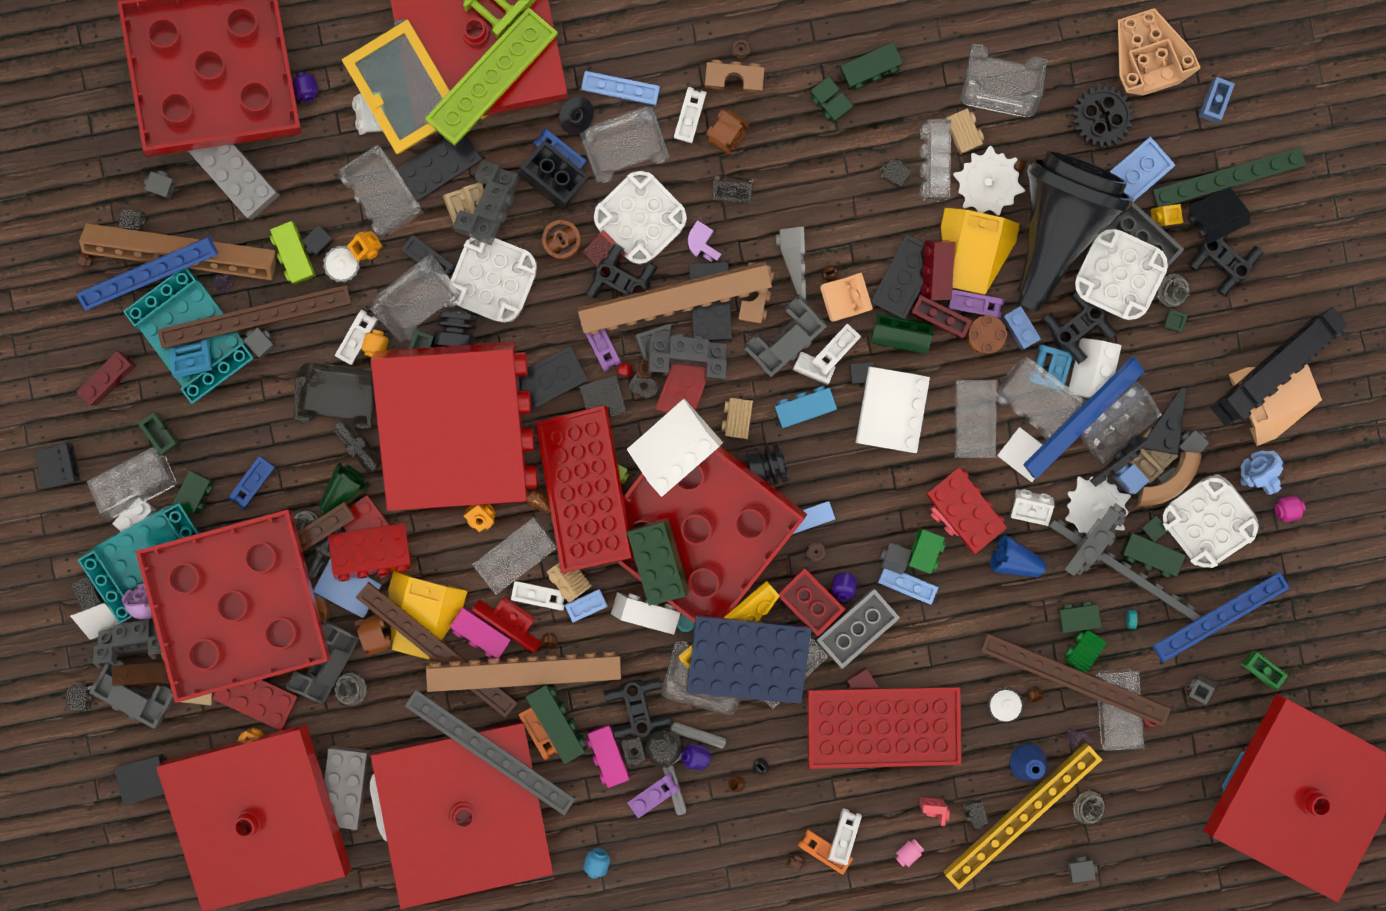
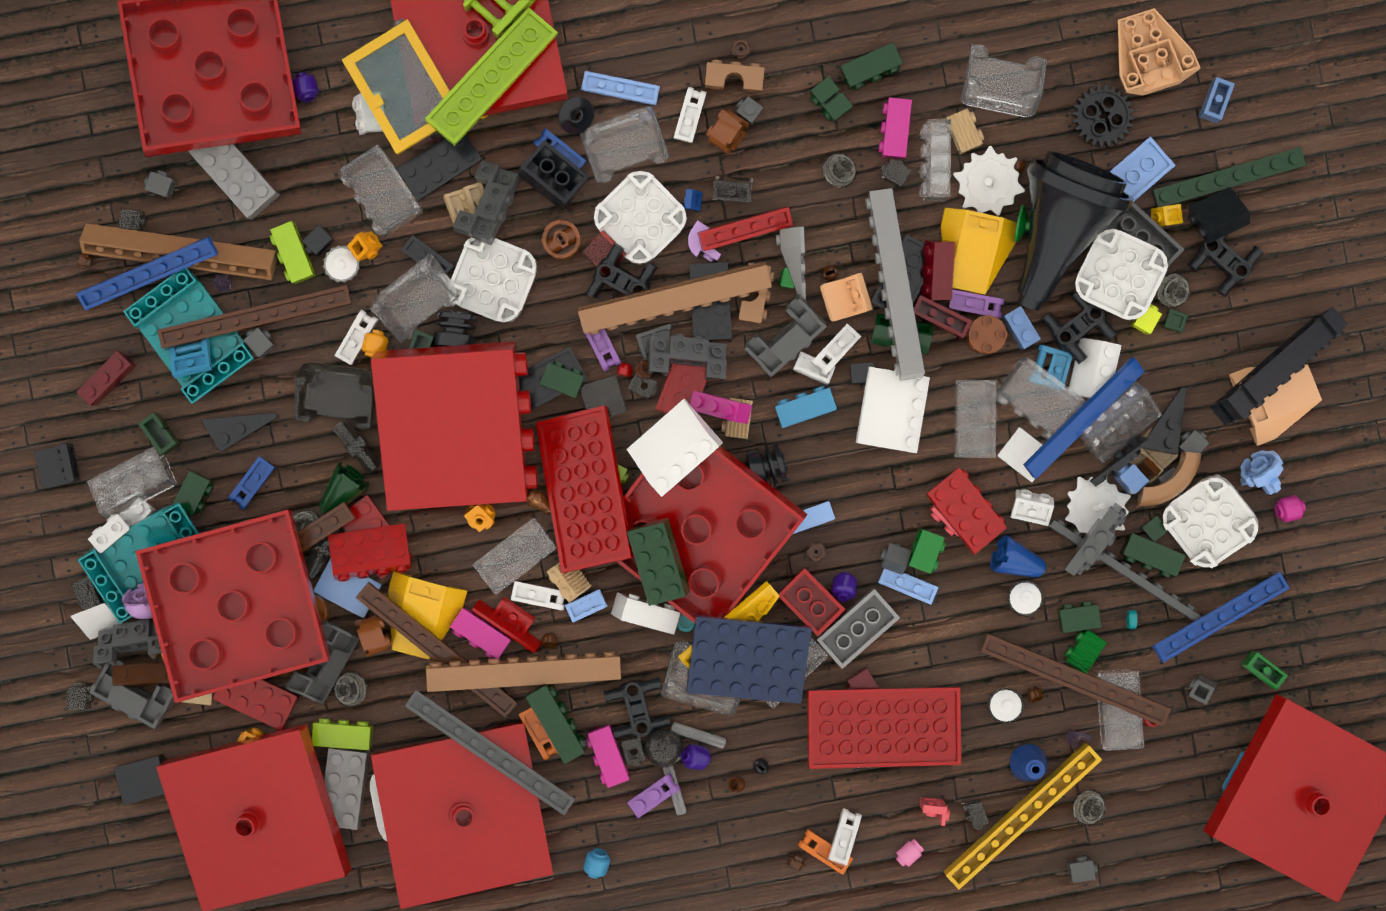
none -> white bracket [88,514,130,553]
none -> black wing [201,413,278,452]
none -> lime brick [312,718,373,750]
none -> dark green piece [540,361,585,399]
none -> blue plate [684,189,703,212]
none -> dark pink brick [690,391,752,424]
none -> red plate [698,206,793,251]
none -> dark grey brick [736,96,763,126]
none -> green slope [778,267,794,289]
none -> clear smoke piece [822,152,857,189]
none -> light grey brick [865,188,925,381]
none -> dark pink brick [878,97,912,160]
none -> white piece [1007,579,1044,617]
none -> green dish [1015,204,1030,243]
none -> neon yellow brick [1130,304,1162,335]
none -> reddish brown plate [1135,457,1161,480]

